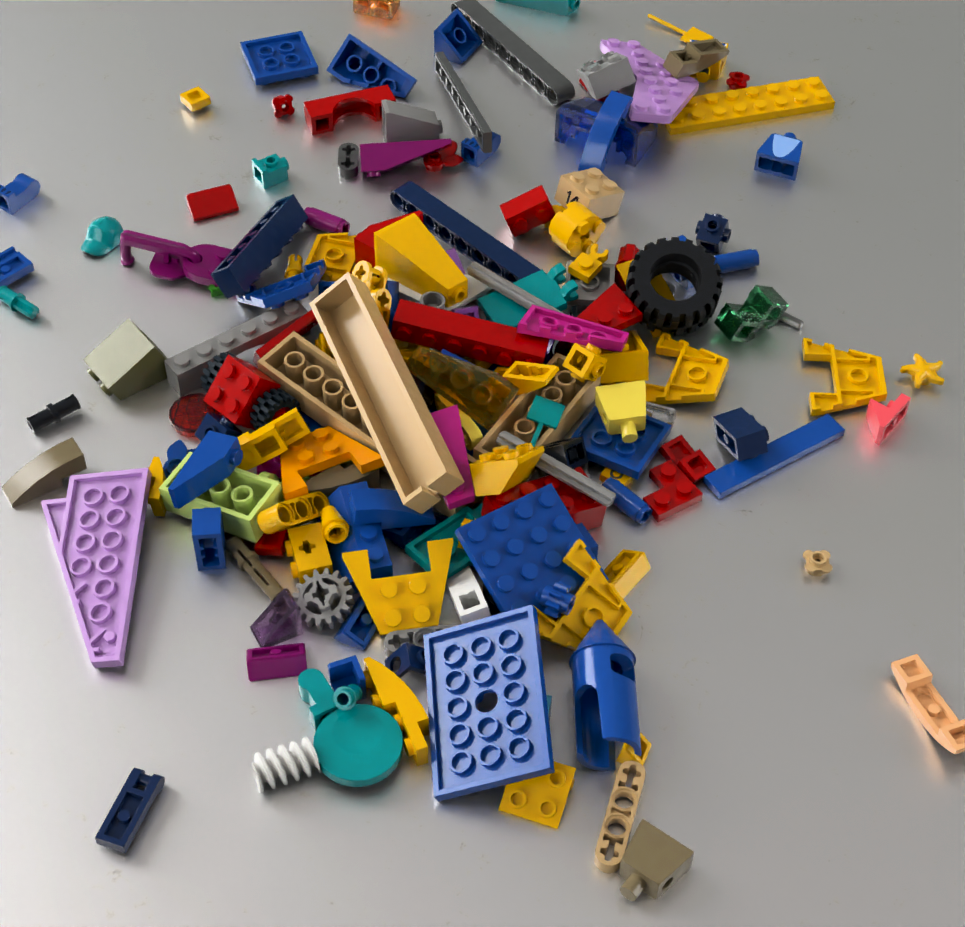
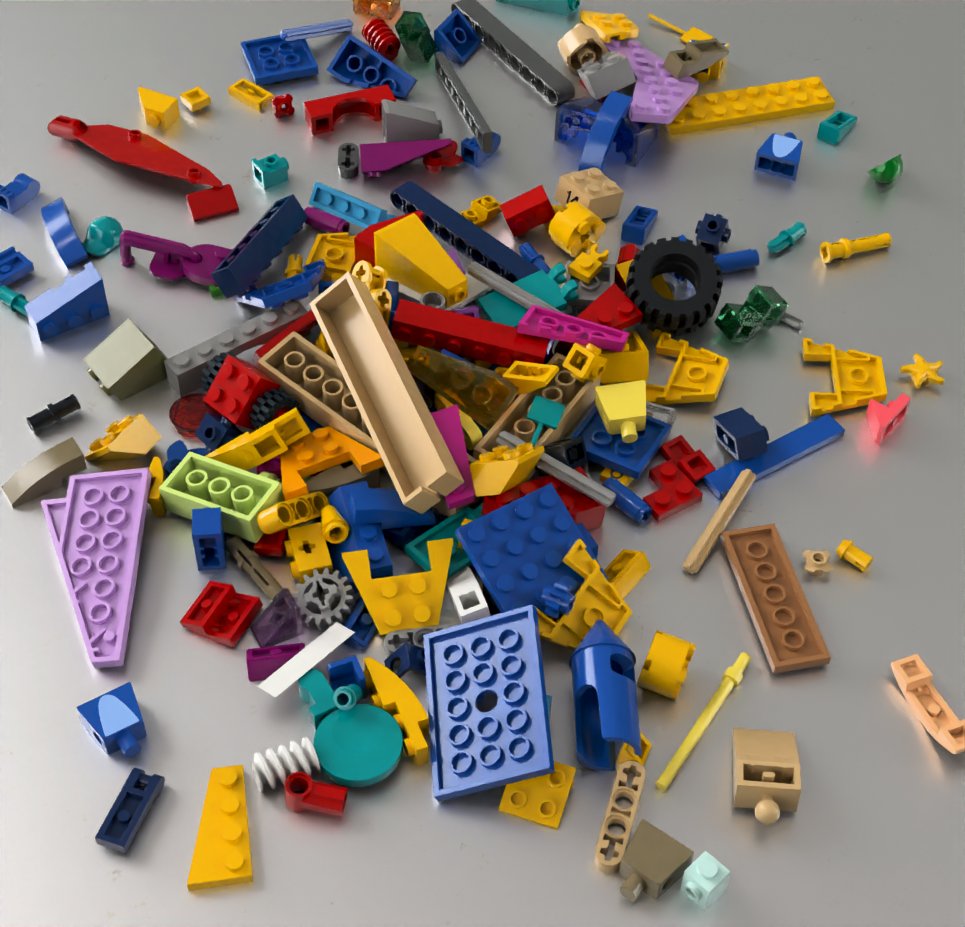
blue slope [168,430,243,509] -> none
red plate [726,72,750,90] -> none
none -> blue wedge [25,261,110,342]
none -> blue slope [41,197,89,268]
none -> red wing [47,115,222,188]
none -> blue torso [76,682,147,758]
none -> yellow slope [84,413,162,461]
none -> yellow slope [138,87,180,131]
none -> red slope [180,581,263,647]
none -> yellow wing [187,764,253,891]
none -> yellow tile [228,78,274,111]
none -> white sticker [257,622,355,698]
none -> axle [280,19,353,42]
none -> red piece [285,772,348,816]
none -> dark azure piece [309,182,397,229]
none -> red piece [361,18,401,61]
none -> clear green brick [395,11,437,63]
none -> yellow slope [459,195,502,228]
none -> blue axle [519,242,550,274]
none -> tan brick [558,23,608,76]
none -> yellow wing [580,10,639,43]
none -> blue slope [621,206,658,245]
none -> yellow brick [637,630,696,700]
none -> light yellow bar [655,652,751,791]
none -> light aqua brick [680,850,730,911]
none -> tan axle [683,469,756,574]
none -> medium nougat plate [720,523,831,674]
none -> tan slope [733,728,801,825]
none -> teal axle [767,222,807,254]
none -> teal slope [817,111,858,145]
none -> yellow pin [820,232,892,263]
none -> yellow pin [836,539,874,572]
none -> green piece [867,154,903,184]

